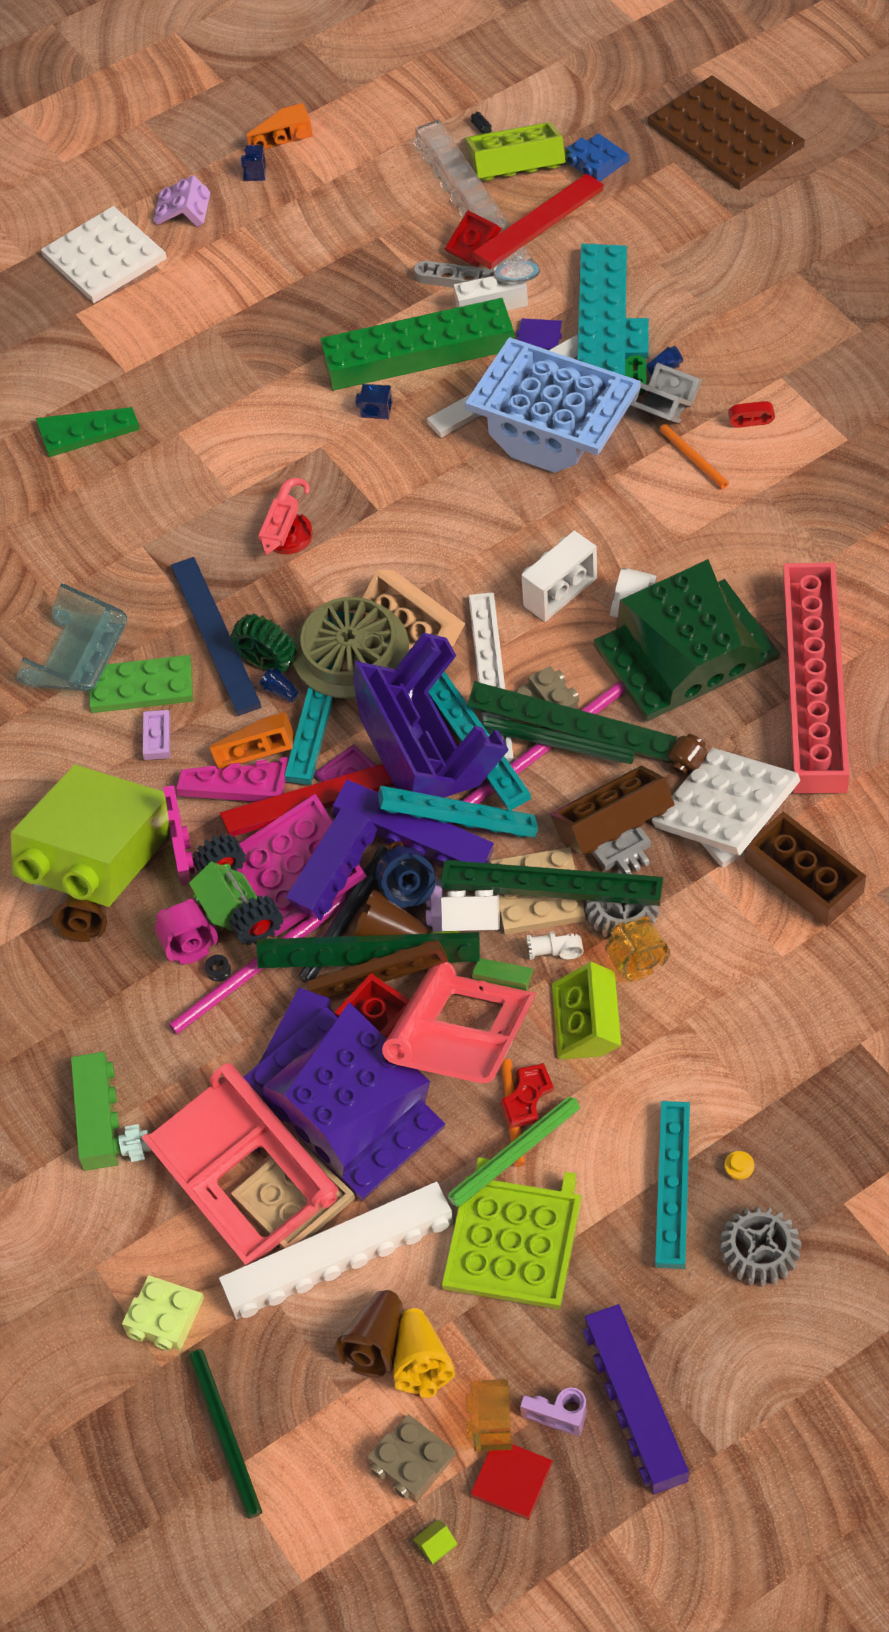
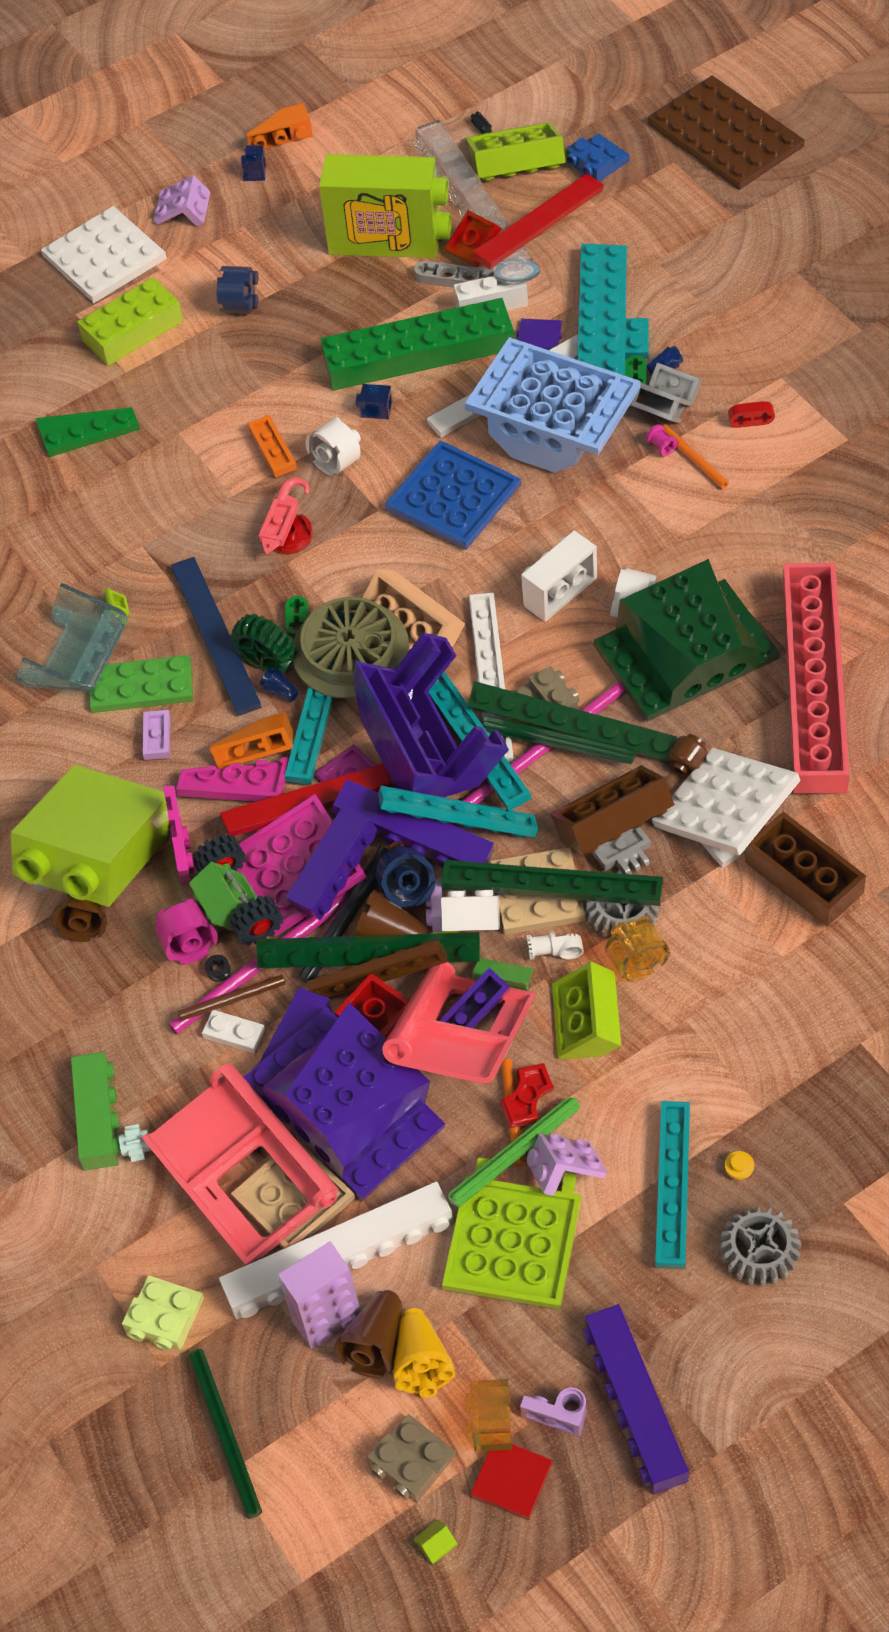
none -> lime brick [77,277,183,366]
none -> lime slope [104,588,130,621]
none -> reddish brown bar [178,975,285,1022]
none -> white plate [202,1010,265,1054]
none -> dark blue brick [217,266,259,314]
none -> orange plate [248,415,297,478]
none -> lavender brick [278,1241,360,1349]
none -> green beam [285,596,309,641]
none -> white brick [305,417,361,476]
none -> lime brick [319,154,452,258]
none -> blue plate [385,440,521,550]
none -> dark purple brick [440,967,510,1029]
none -> lavender bracket [527,1133,607,1196]
none -> dark pink bush [646,424,678,457]

